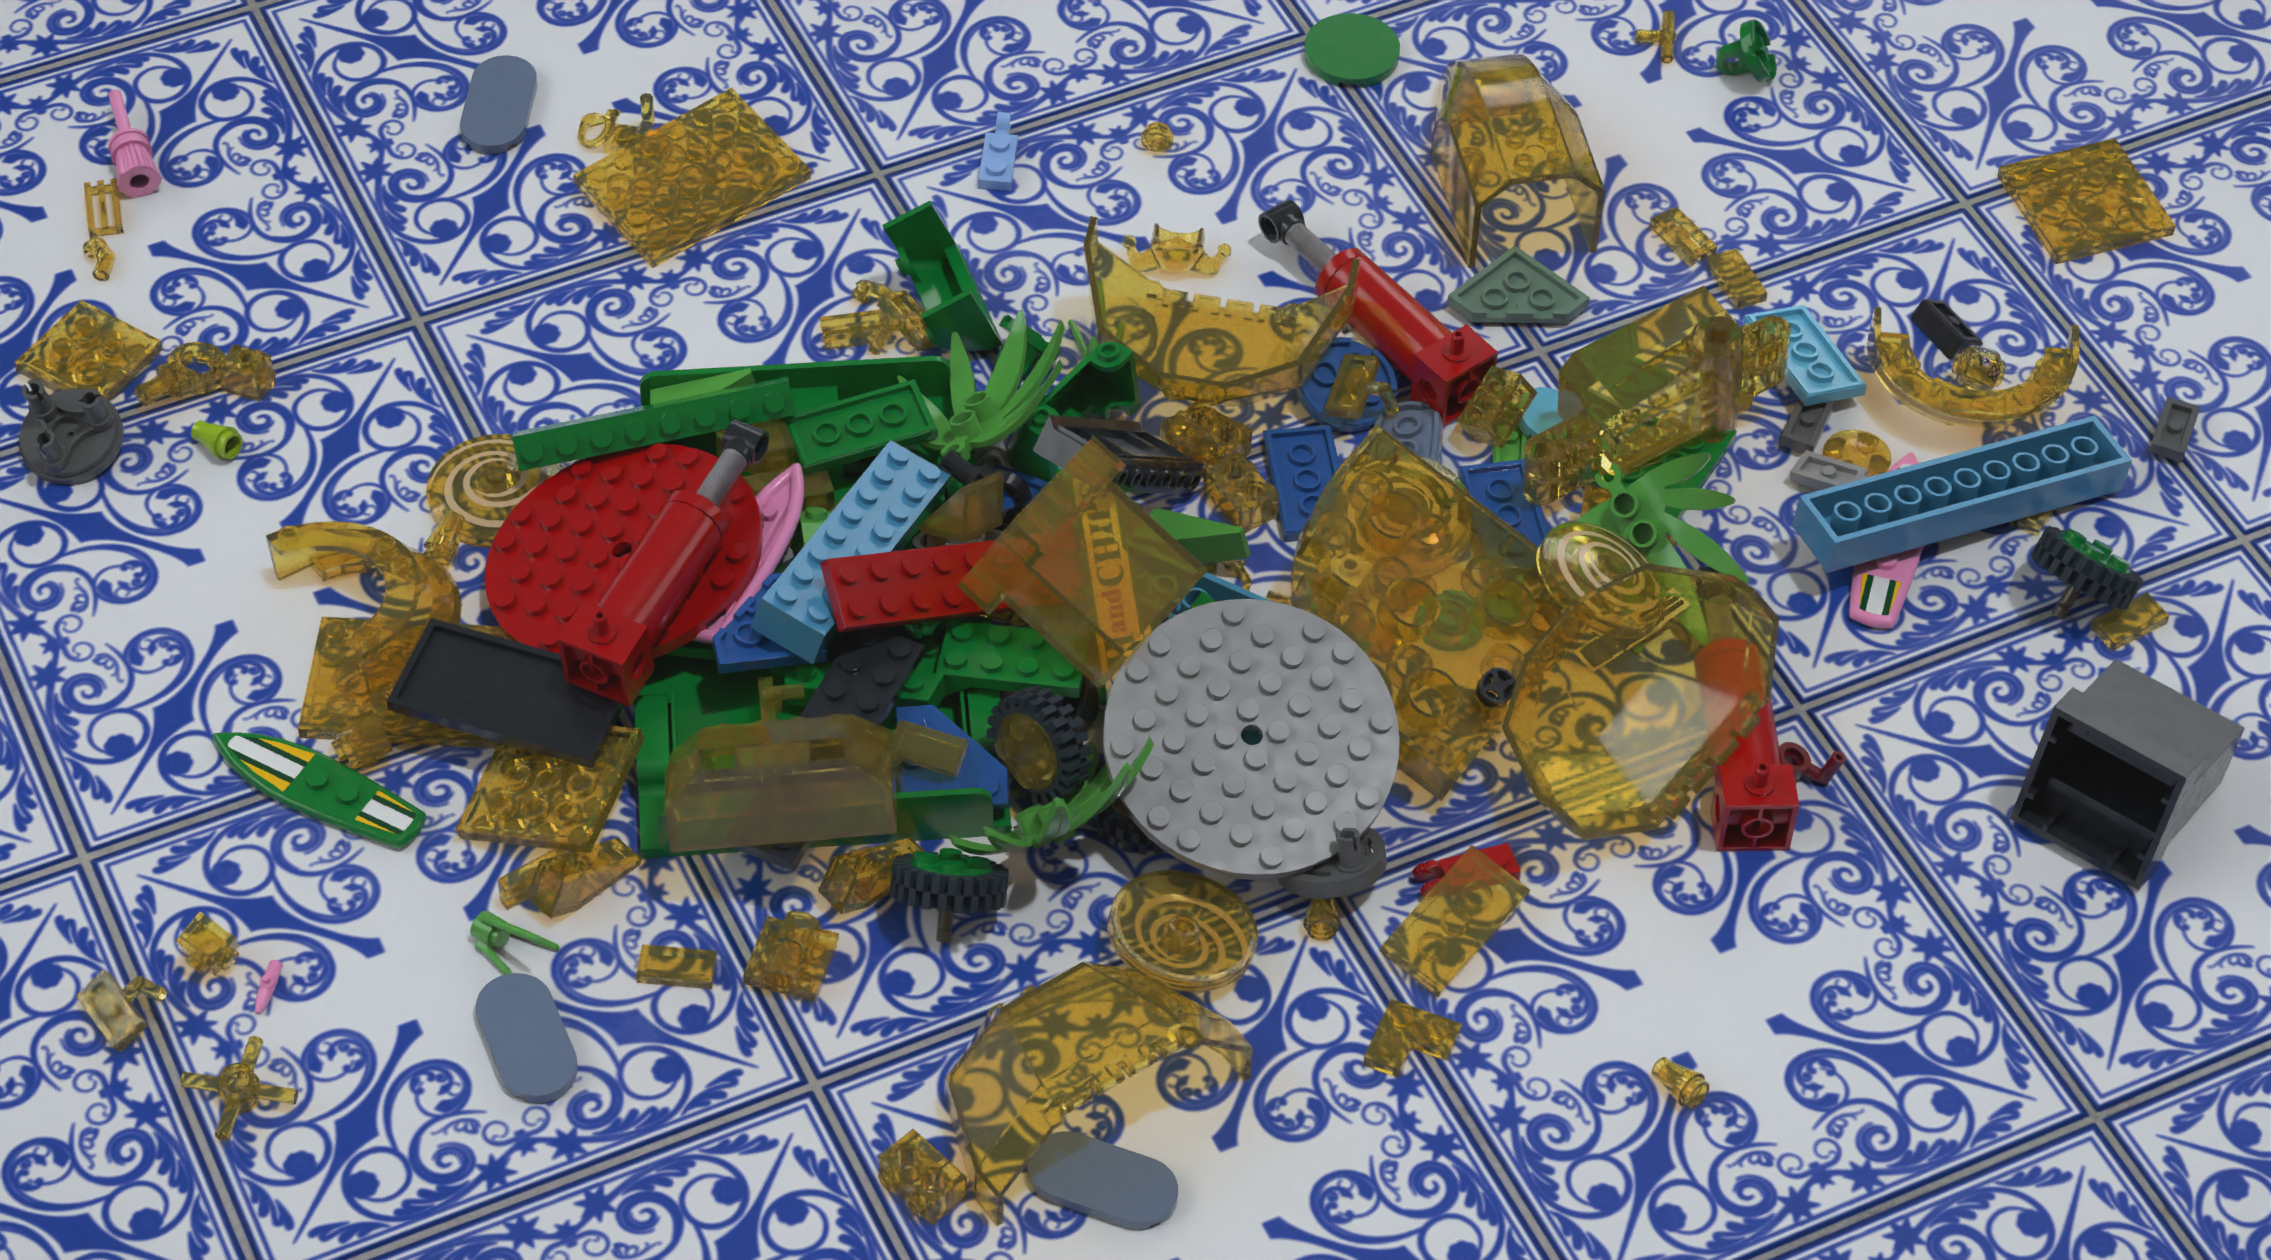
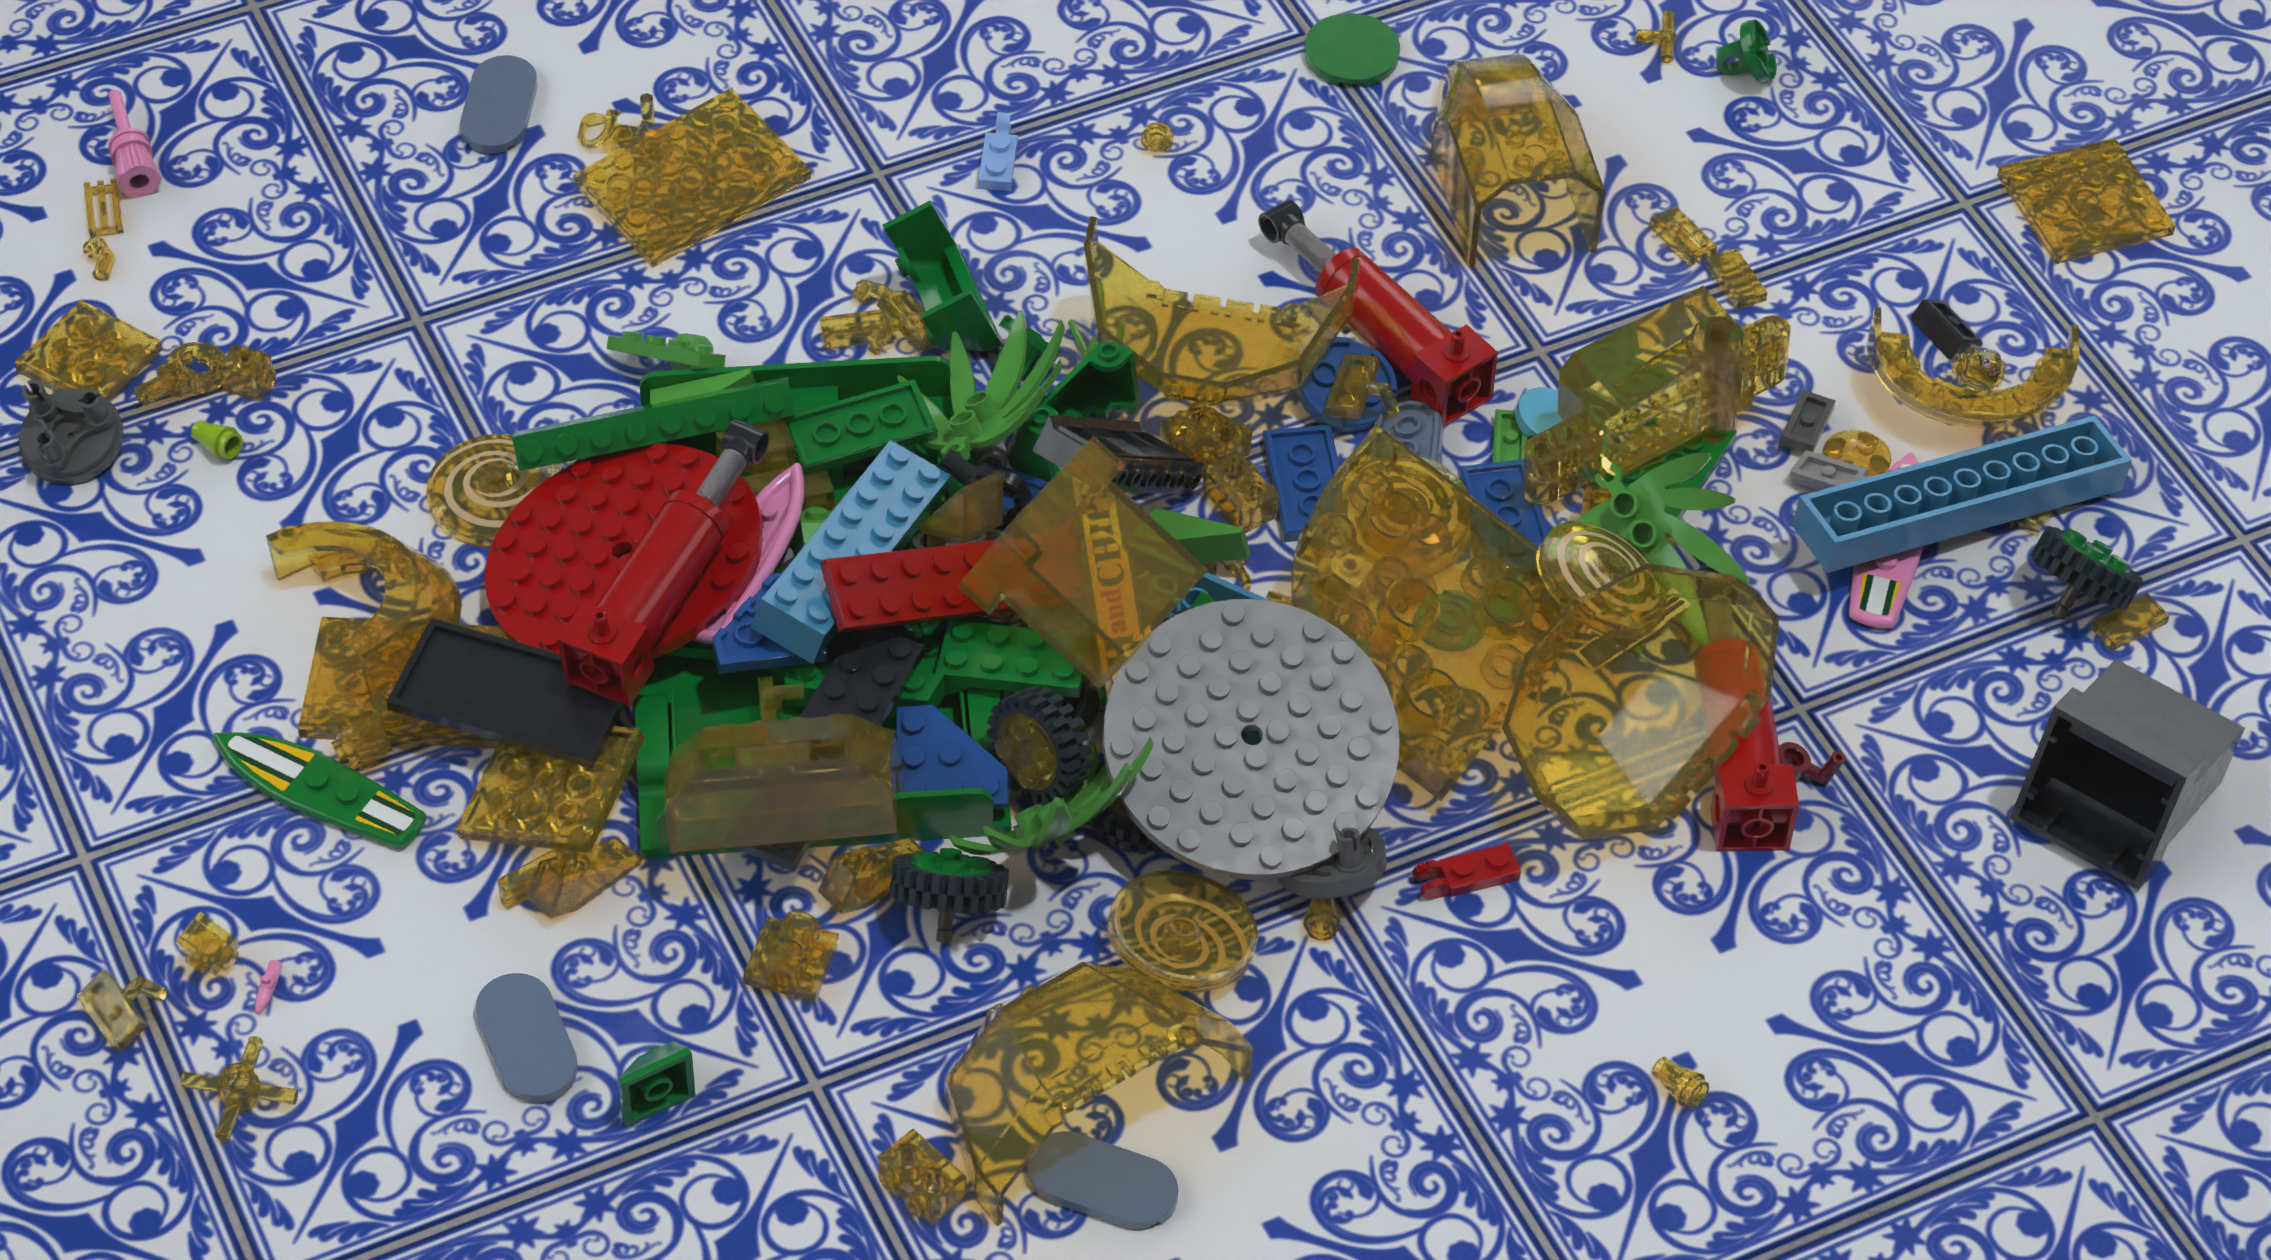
clear yellow cone [424,510,465,565] -> none
bright green plant [470,910,559,975] -> none
clear yellow tile [636,944,718,989] -> none
clear yellow tile [886,719,970,778] -> none
clear yellow piece [1122,223,1231,275] -> none
clear yellow plate [1363,999,1462,1078] -> none
clear yellow tile [1379,845,1530,997] -> none
sand green plate [1447,246,1590,323] -> none
clear yellow brick [1456,366,1537,448] -> none
black wheel [1476,668,1516,708] -> none
medium azure tile [1743,305,1867,406] -> none
dark grey plate [2149,397,2201,462] -> none
none -> bright green plate [607,331,726,370]
none -> green slope [618,1041,696,1128]

